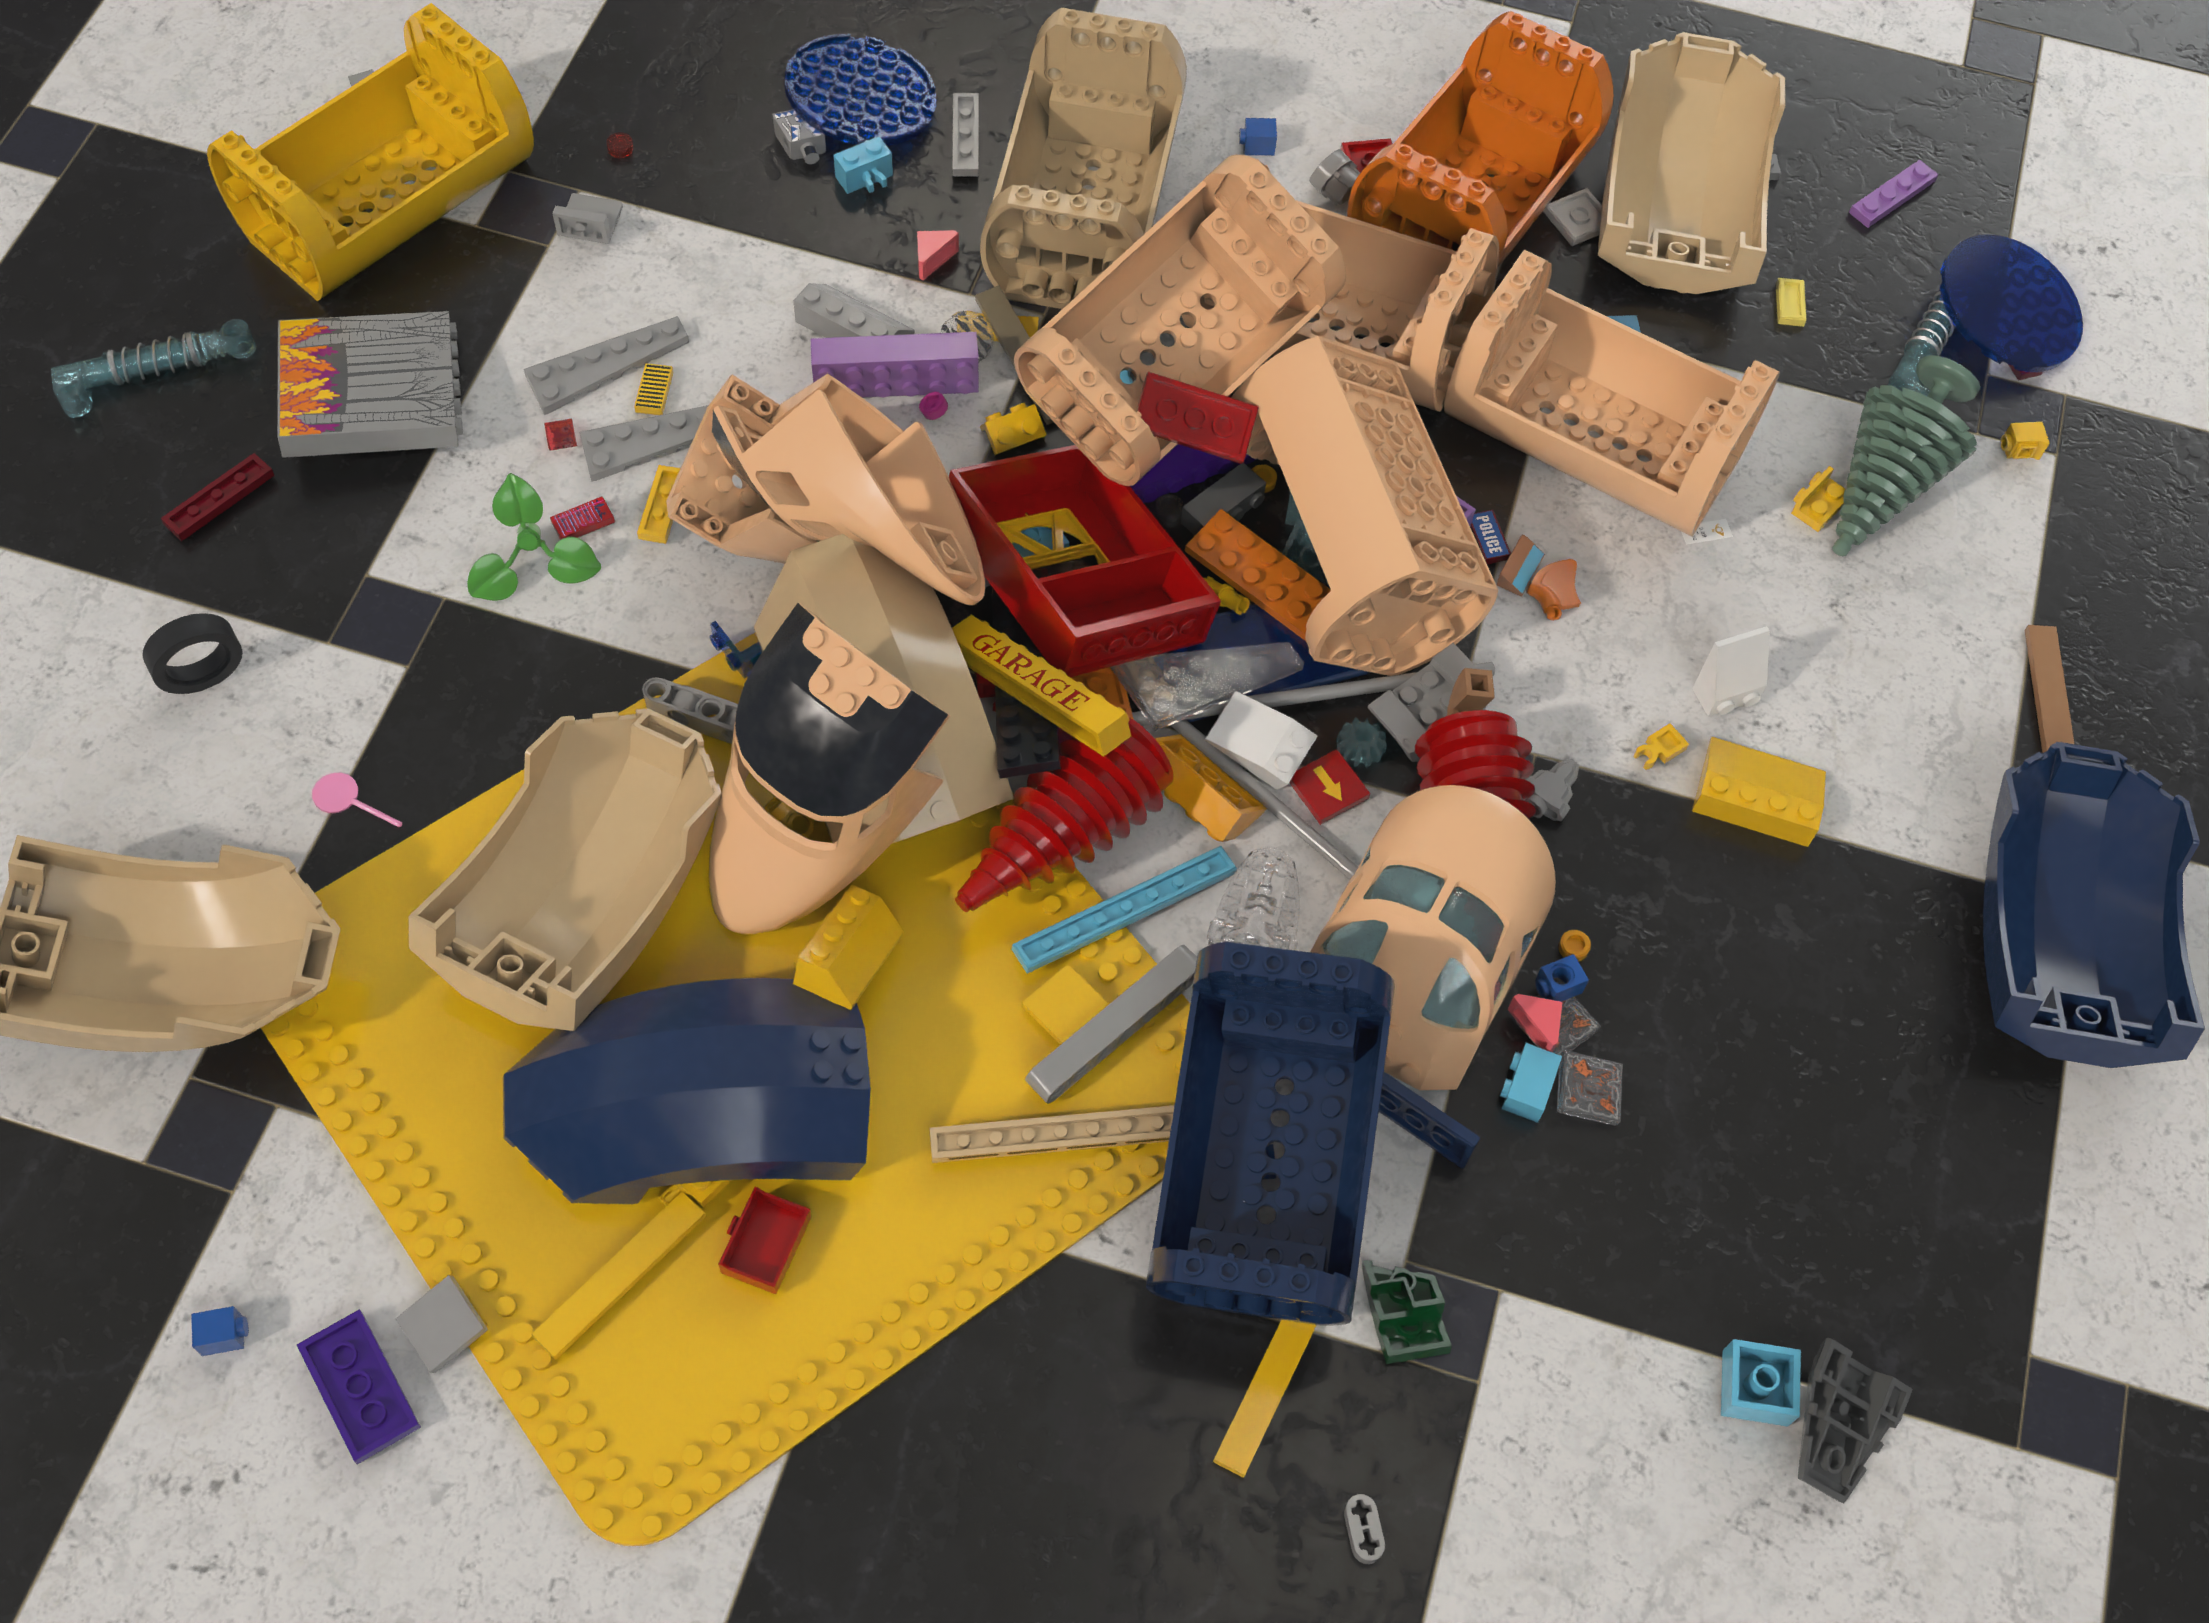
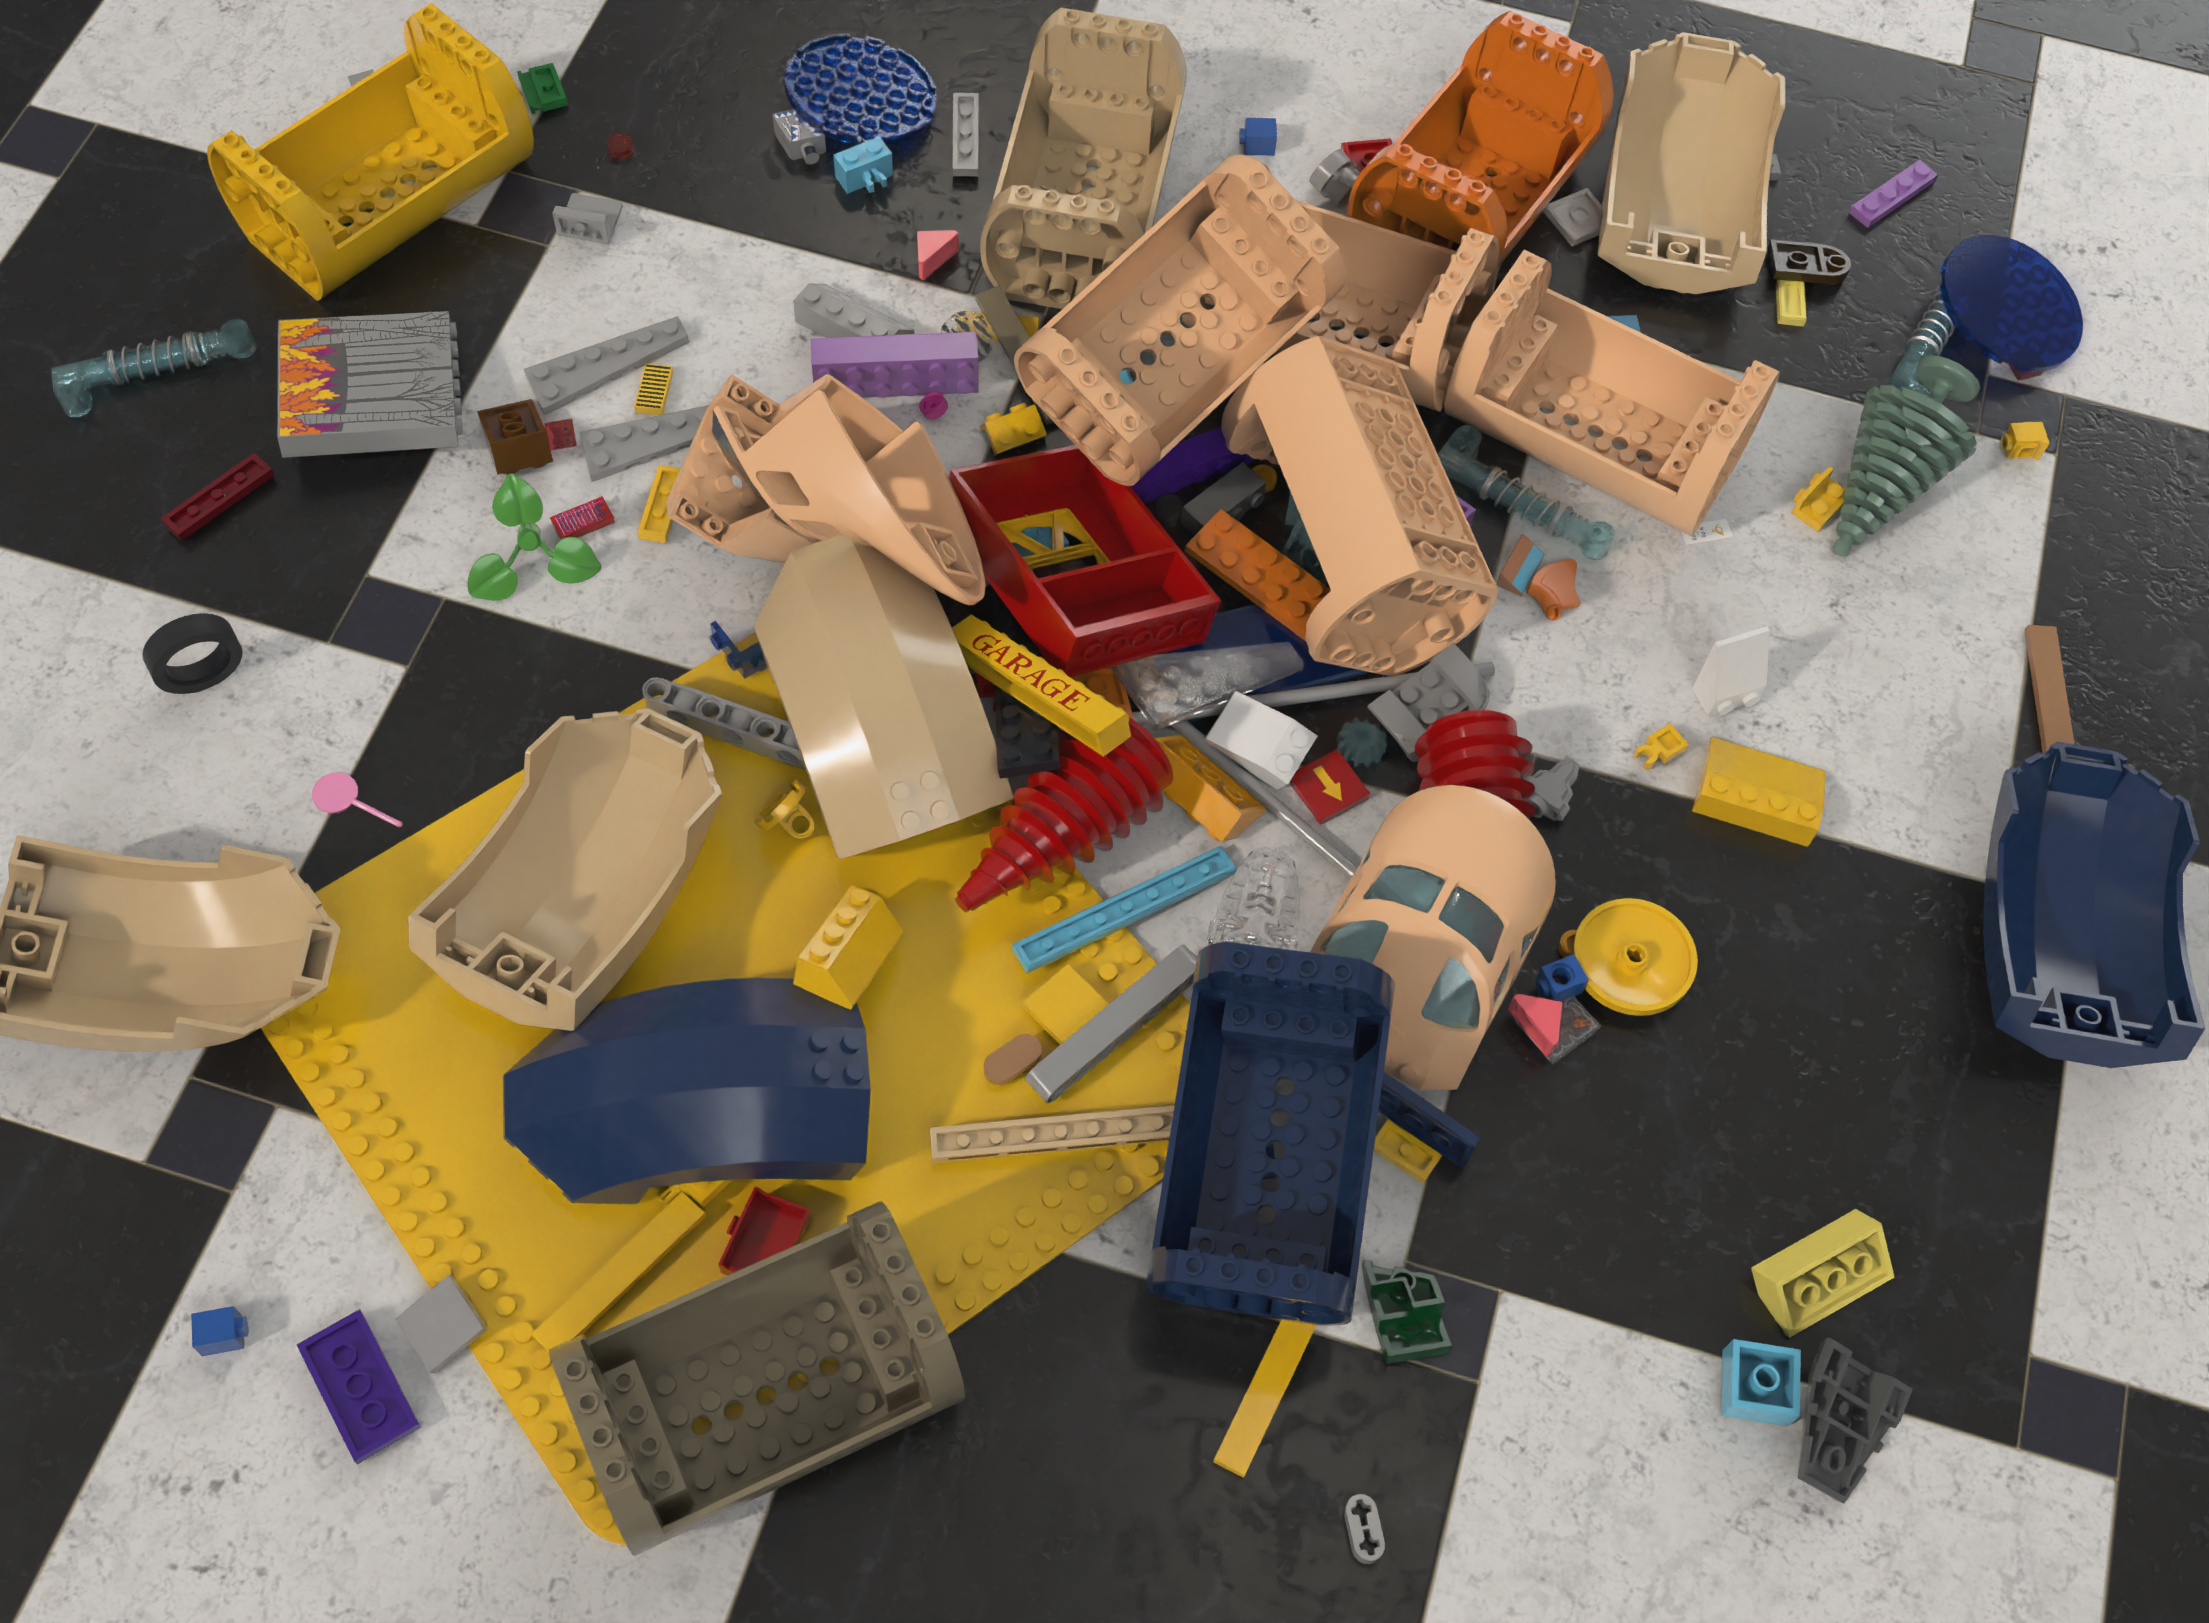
piece [709,603,950,934] -> none
red tile [1136,371,1259,464] -> none
yellow pin [1204,576,1250,615] -> none
medium nougat brick [1447,668,1495,716] -> none
tile [1470,509,1511,564] -> none
medium azure brick [1500,1043,1562,1123] -> none
clear tile [1557,1050,1623,1126] -> none
none -> reddish brown slope [477,399,553,475]
none -> green plate [517,63,568,114]
none -> dark tan cylinder [549,1201,965,1556]
none -> medium nougat tile [984,1034,1042,1085]
none -> yellow plate [1374,1120,1442,1184]
none -> clear light blue piece [1438,425,1615,560]
none -> yellow dish [1572,898,1698,1016]
none -> light yellow slope [1751,1209,1894,1338]
none -> dark brown tile [1768,239,1851,284]

